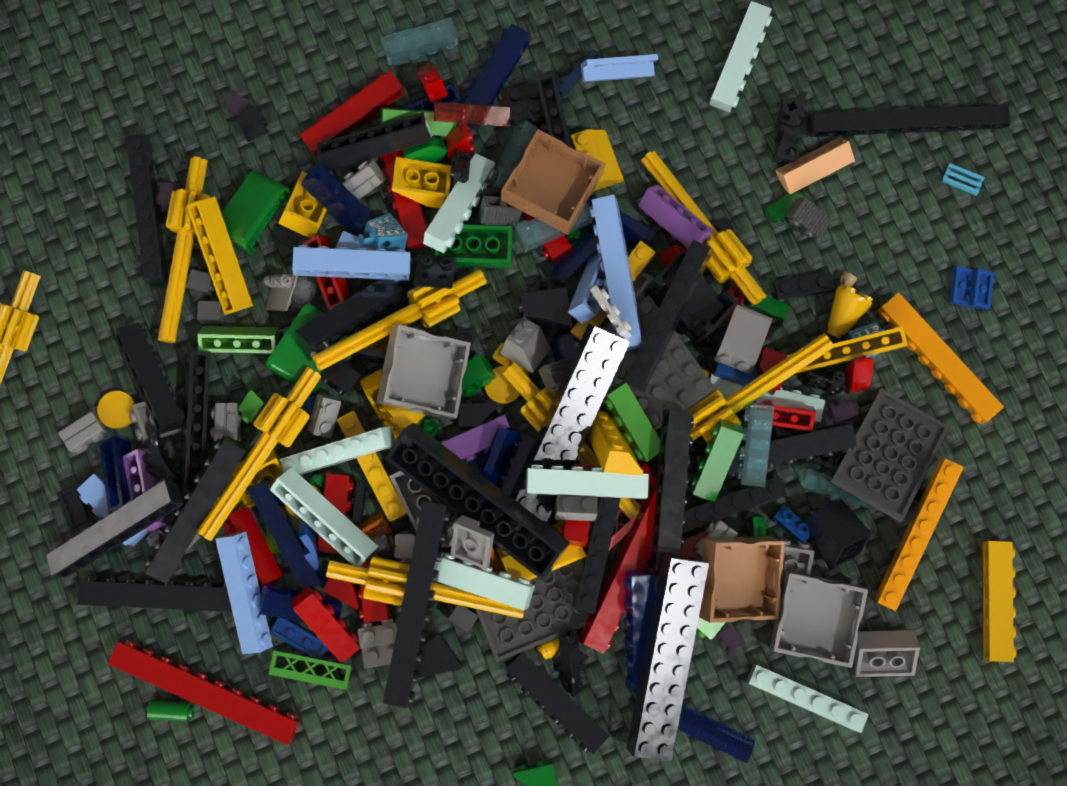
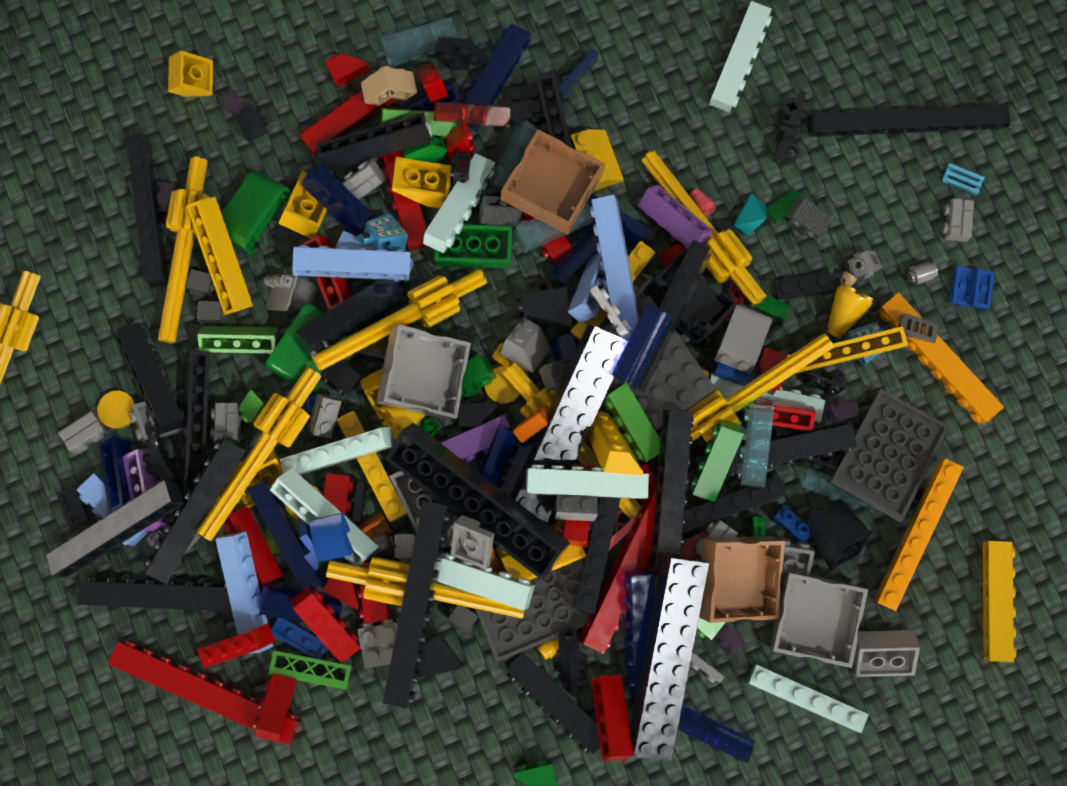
green brick [147,699,195,722] -> none
green hinge [309,473,326,490] -> none
black hinge [414,254,457,289] -> none
green plate [565,228,584,244] -> none
light blue fence [580,54,658,82] -> none
light nougat brick [776,137,855,194] -> none
red slope [842,356,874,394] -> none
none -> yellow slope [168,50,213,97]
none -> red brick [197,623,275,668]
none -> red brick [253,673,297,742]
none -> blue slope [310,512,354,562]
none -> red slope [325,54,370,87]
none -> tan brick [361,66,417,106]
none -> black plate [434,37,487,71]
none -> orange slope [513,405,549,442]
none -> red brick [591,675,633,761]
none -> clear blue brick [611,303,672,389]
none -> coral cone [689,188,715,217]
none -> light grey hinge [690,651,724,683]
none -> teal slope [732,194,767,236]
none -> light grey brick [848,250,883,280]
none -> dark grey slope [898,314,939,343]
none -> light grey brick [907,261,938,285]
none -> light grey brick [942,198,974,242]

